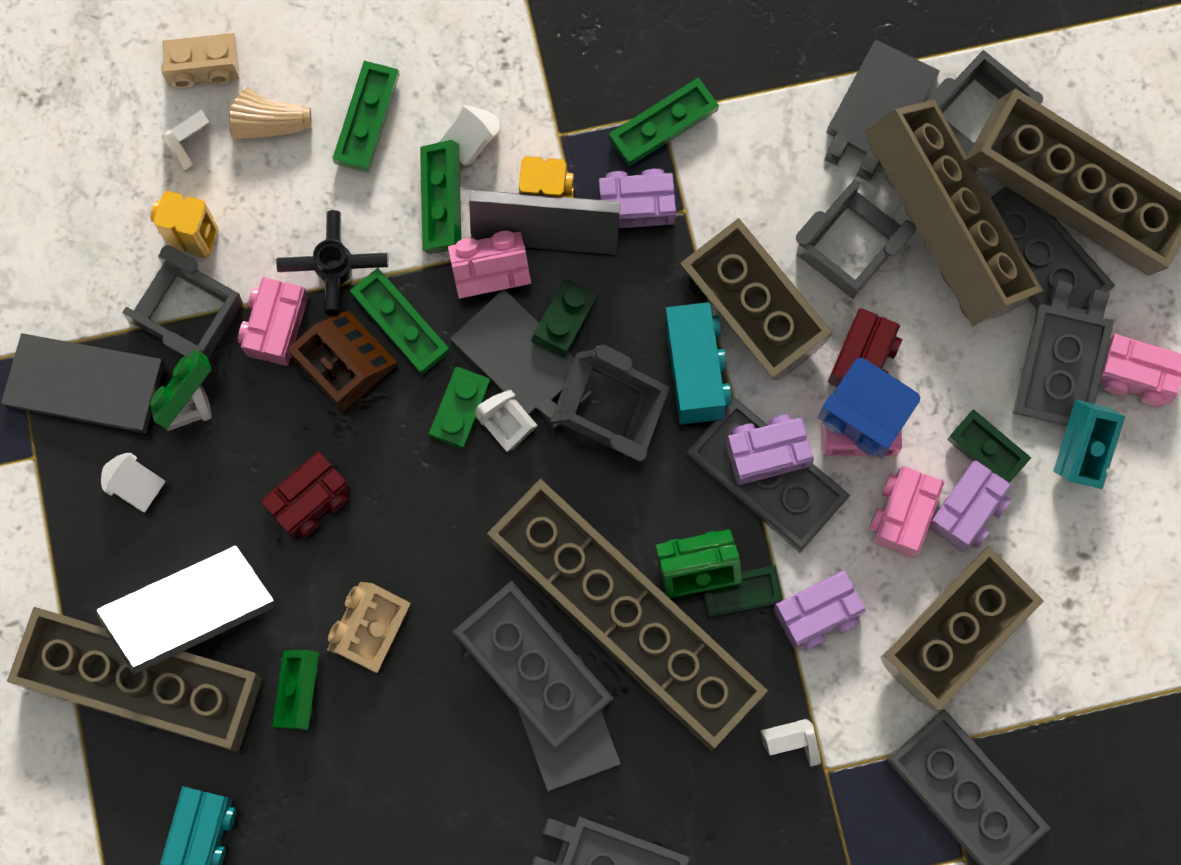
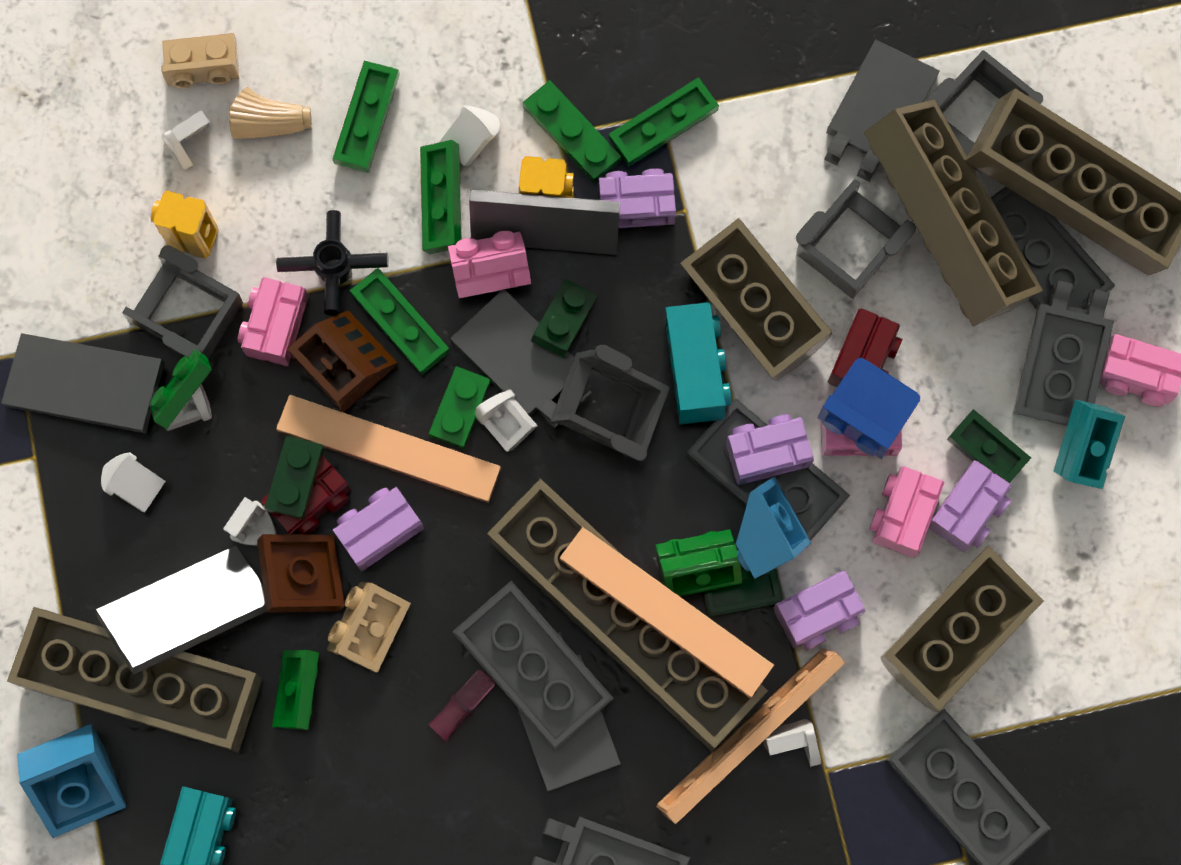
none -> dark azure slope [17,724,126,838]
none -> white tile [223,497,277,546]
none -> reddish brown plate [257,534,345,613]
none -> dark green plate [265,436,325,520]
none -> light nougat tile [276,395,501,504]
none -> lavender brick [333,487,424,572]
none -> clear pink axle [428,669,495,741]
none -> green plate [523,80,621,184]
none -> light nougat tile [560,527,774,698]
none -> light nougat tile [656,648,845,824]
none -> dark azure slope [736,476,811,579]

